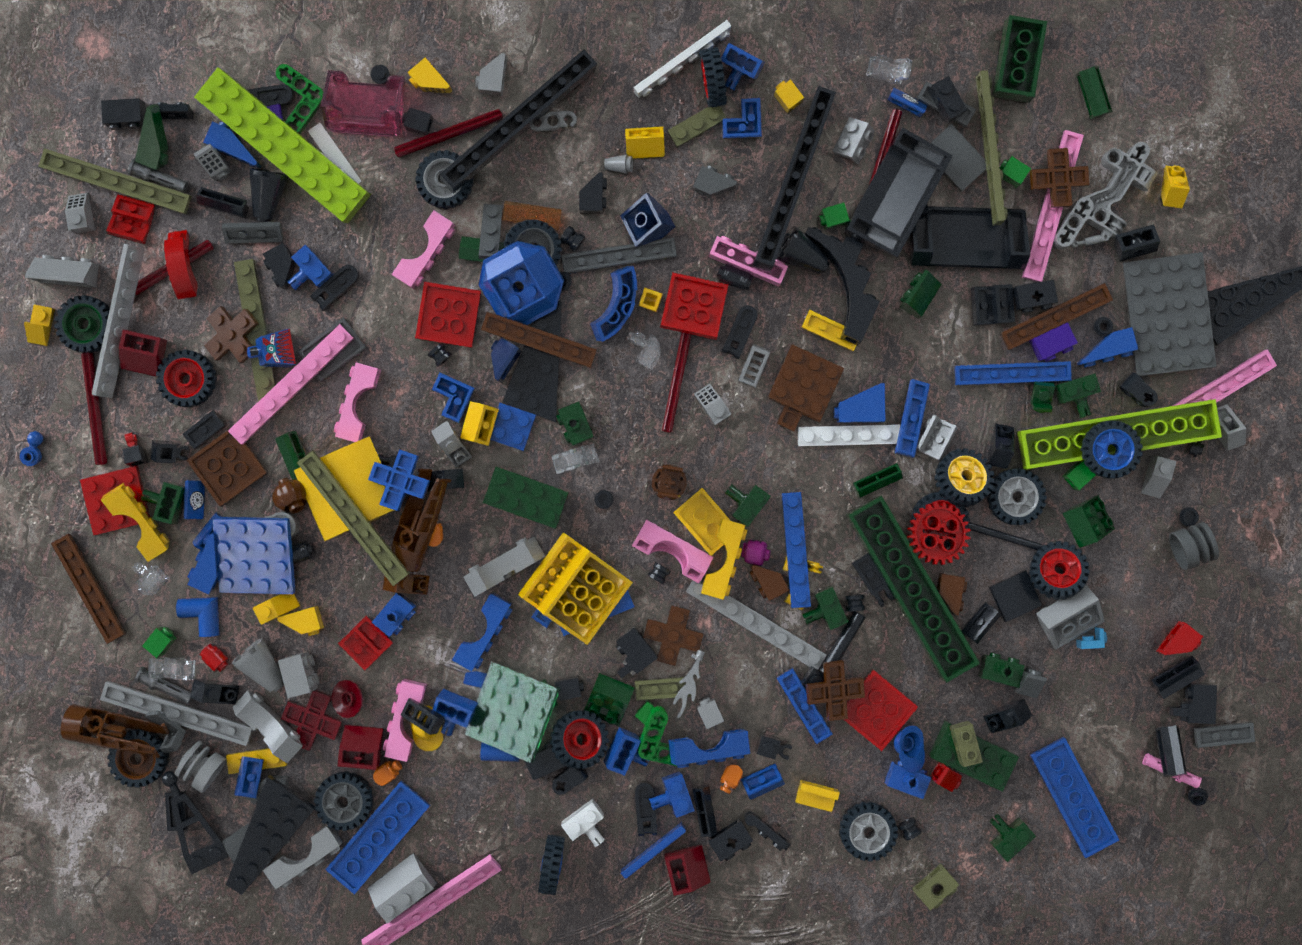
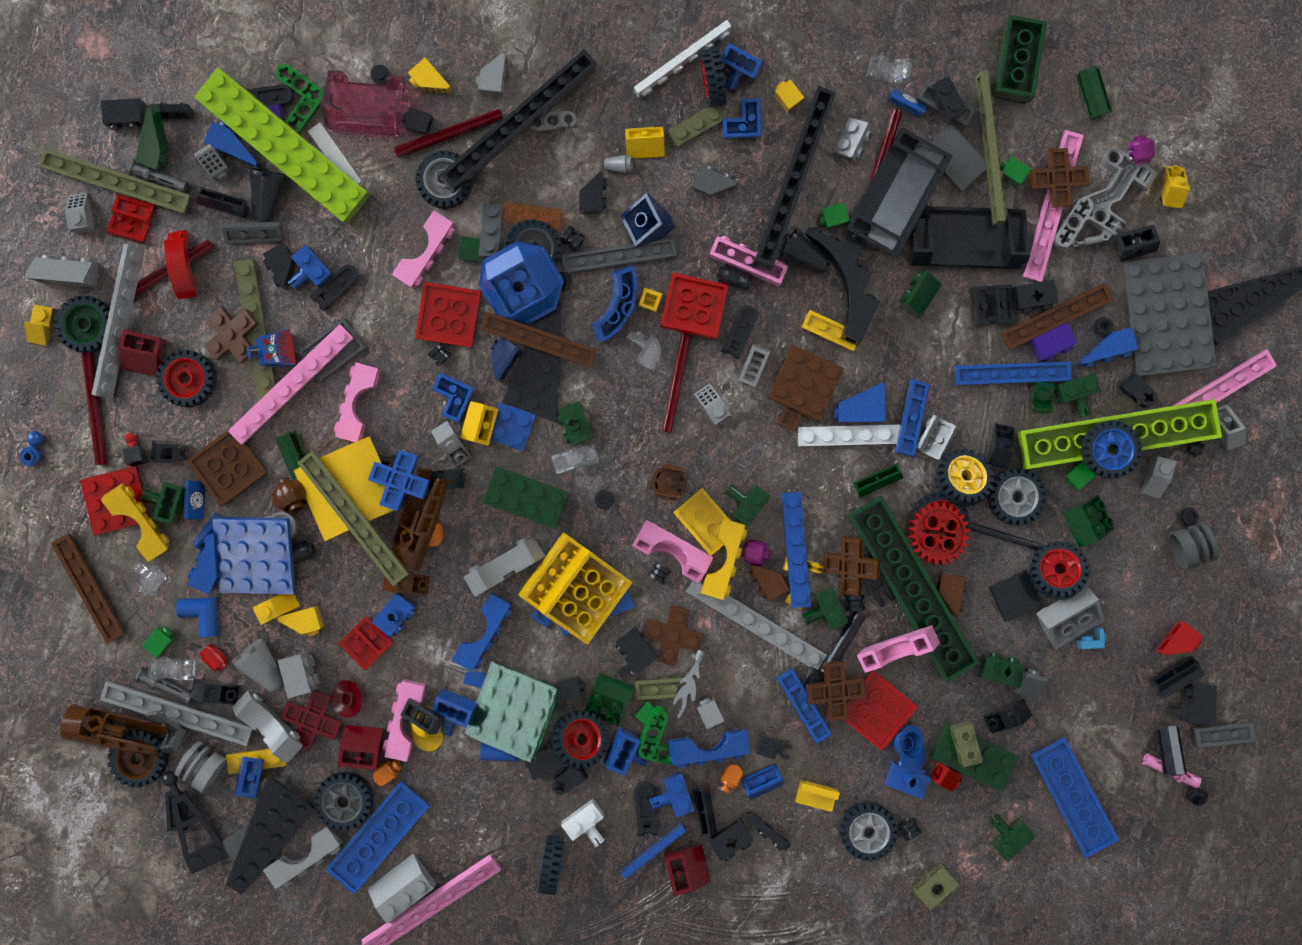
black plate [183,410,226,449] -> none
black plate [961,602,1002,644] -> none
none -> reddish brown plate [823,536,880,596]
none -> bright pink arch [857,625,940,673]
none -> magenta head [1128,135,1155,165]

